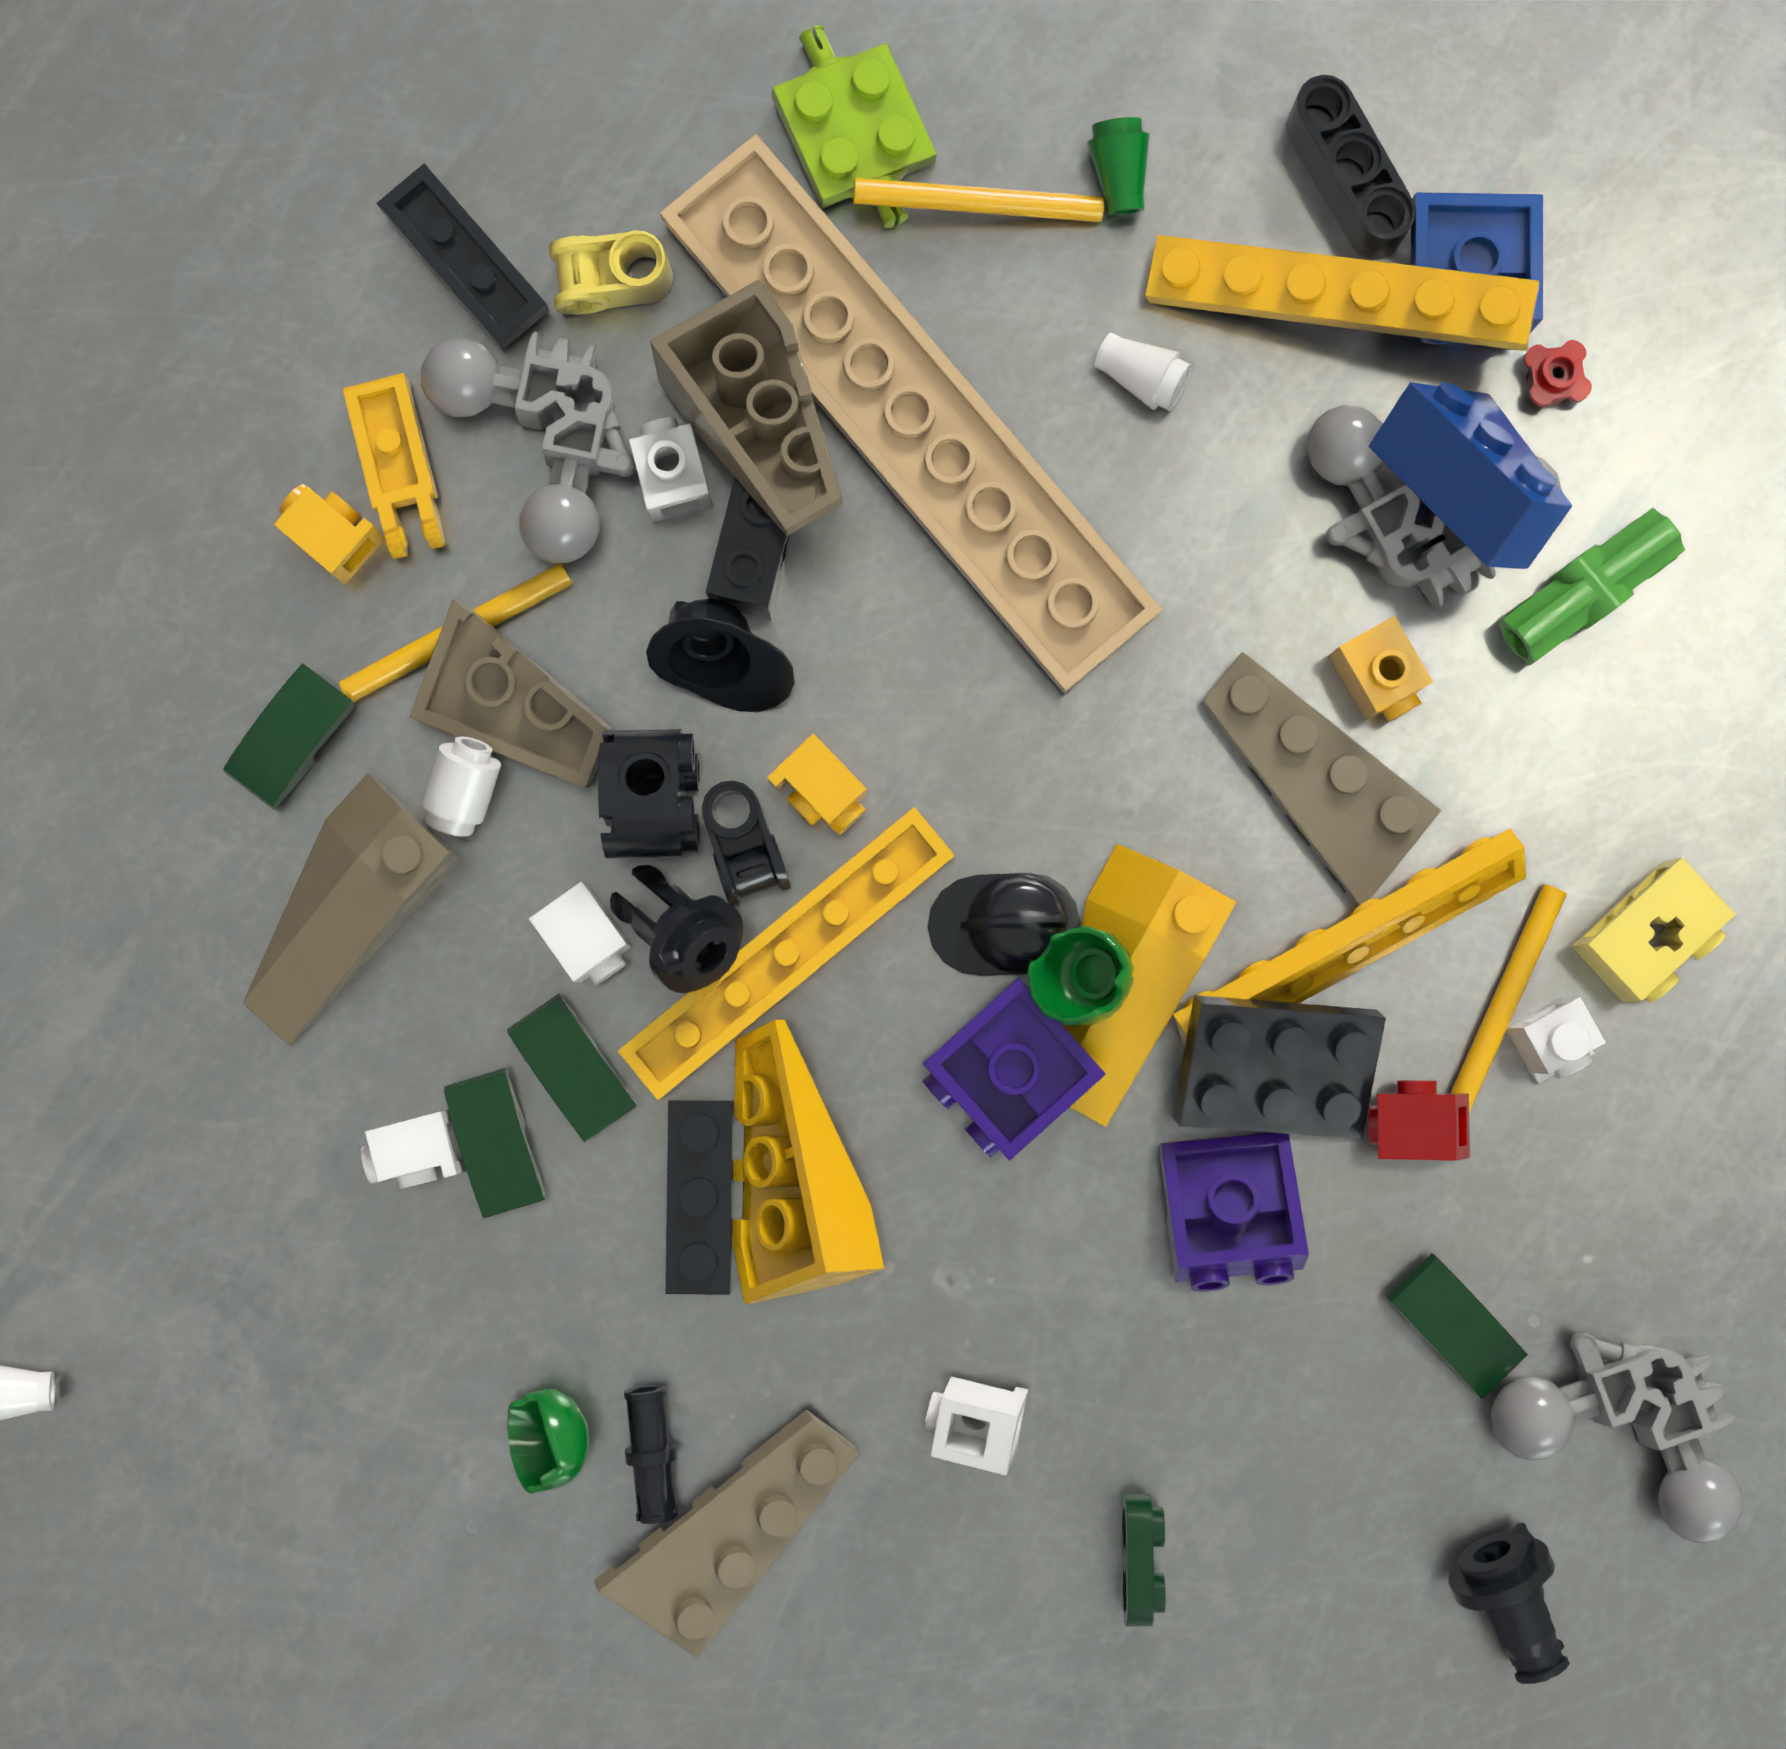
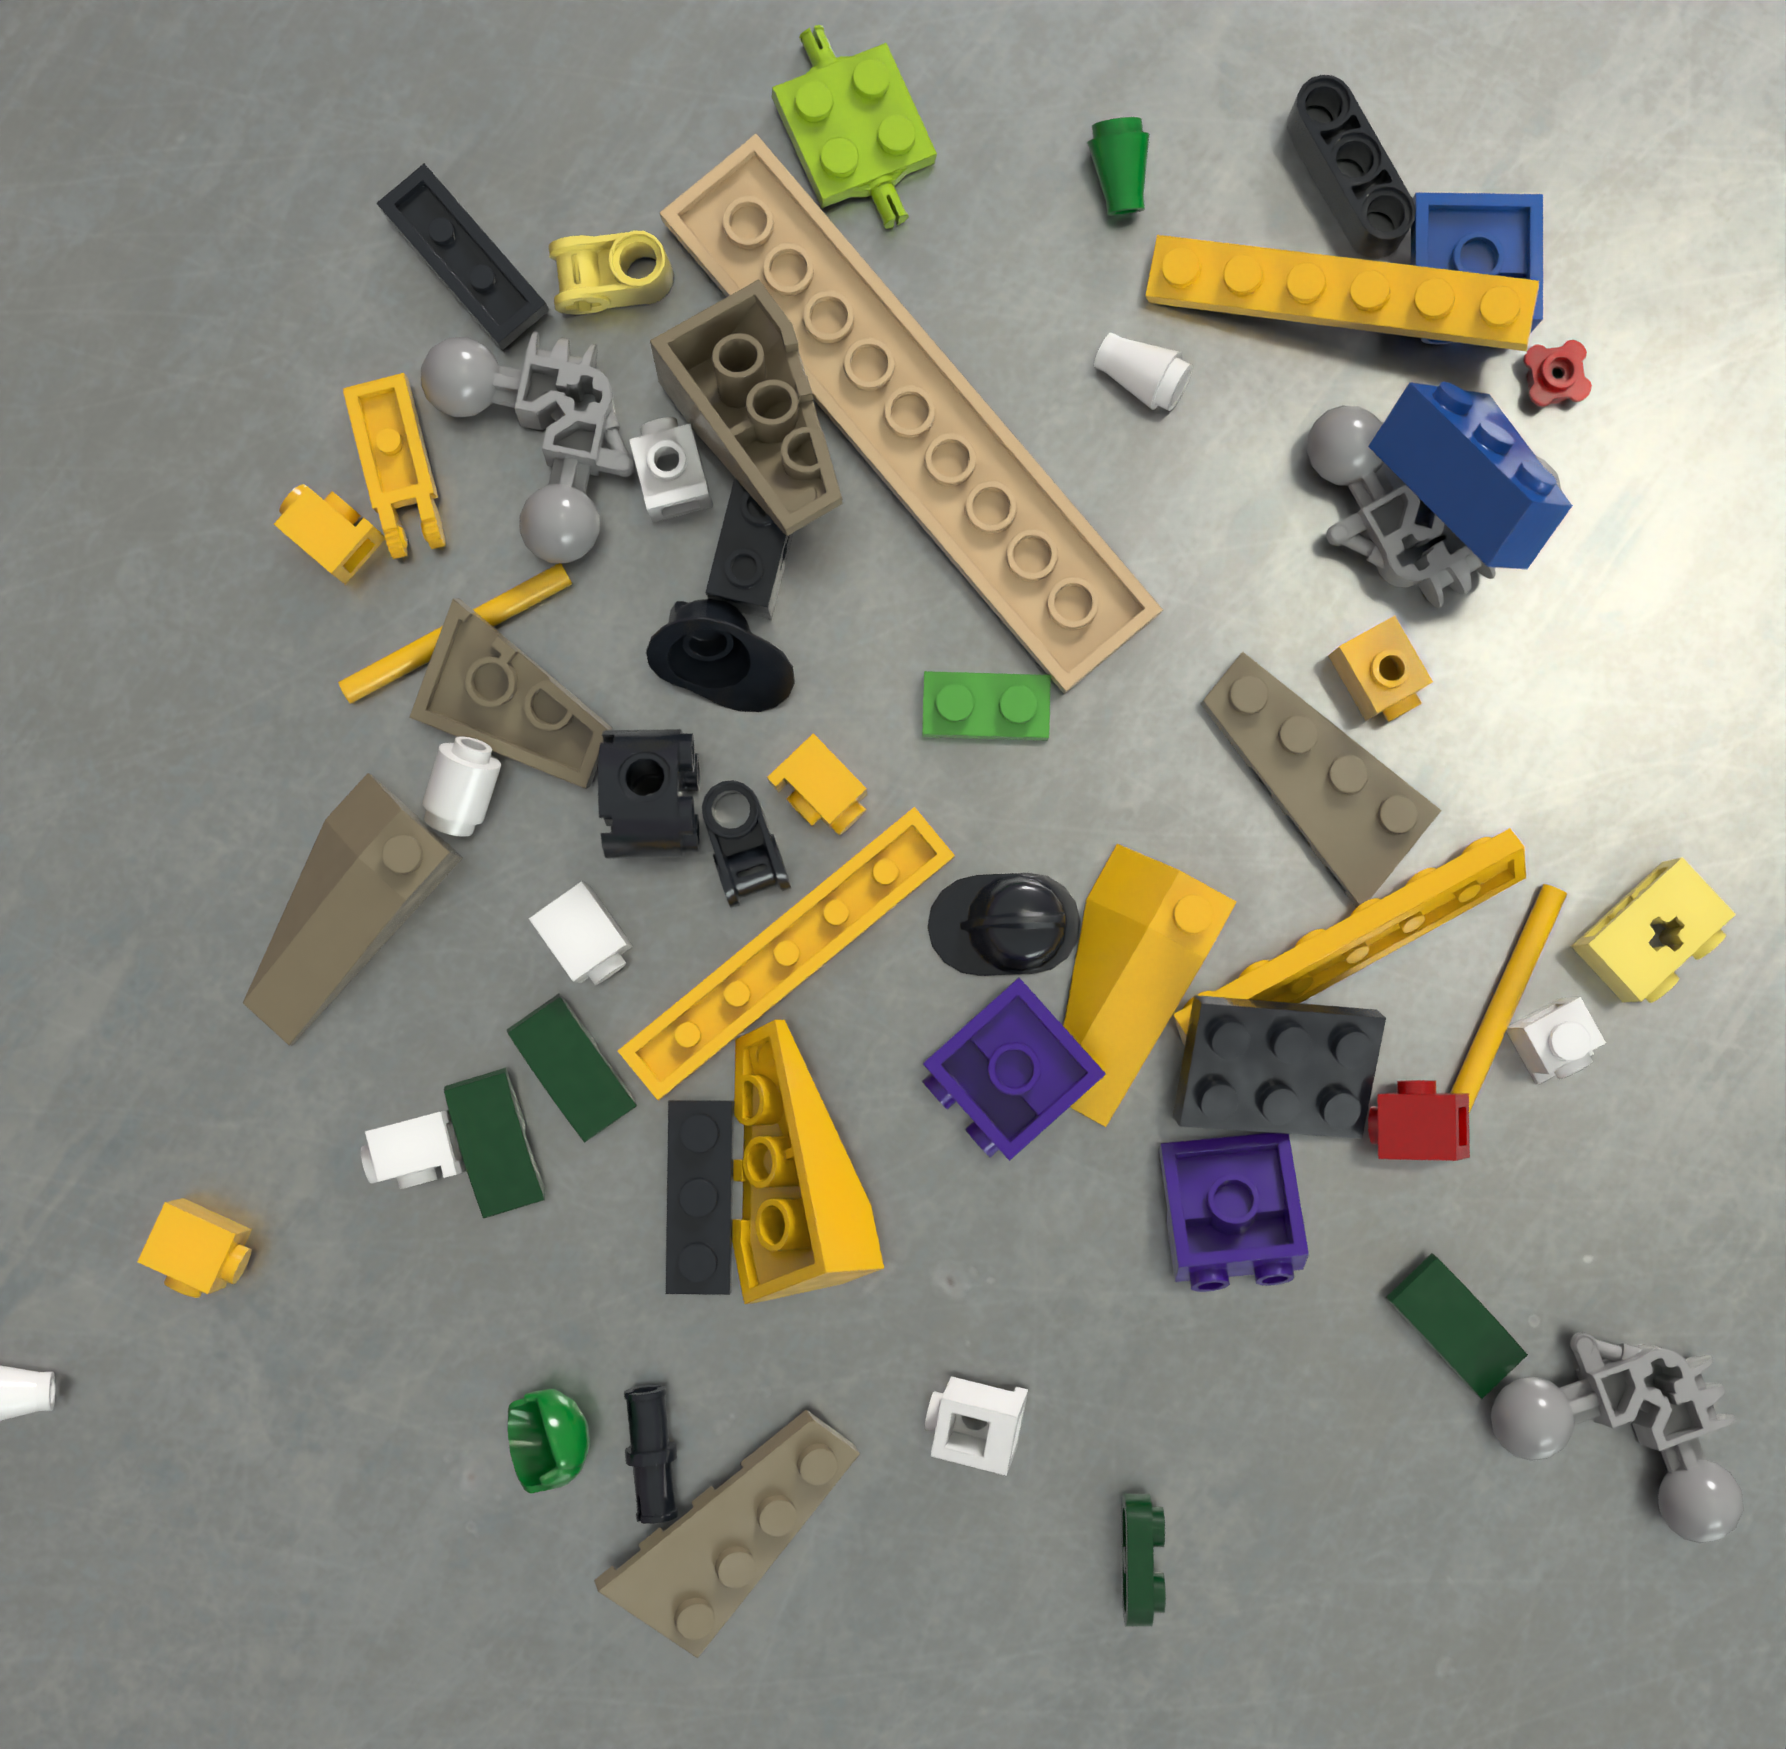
dark green slope [223,663,354,810] -> none
black piece [610,864,743,993] -> none
yellow bar [853,178,1104,222] -> none
green hair [1027,926,1134,1026] -> none
black piece [1448,1523,1570,1684] -> none
bright green piece [1497,508,1686,666] -> none
none -> yellow brick [137,1198,252,1298]
none -> bright green plate [922,671,1051,741]

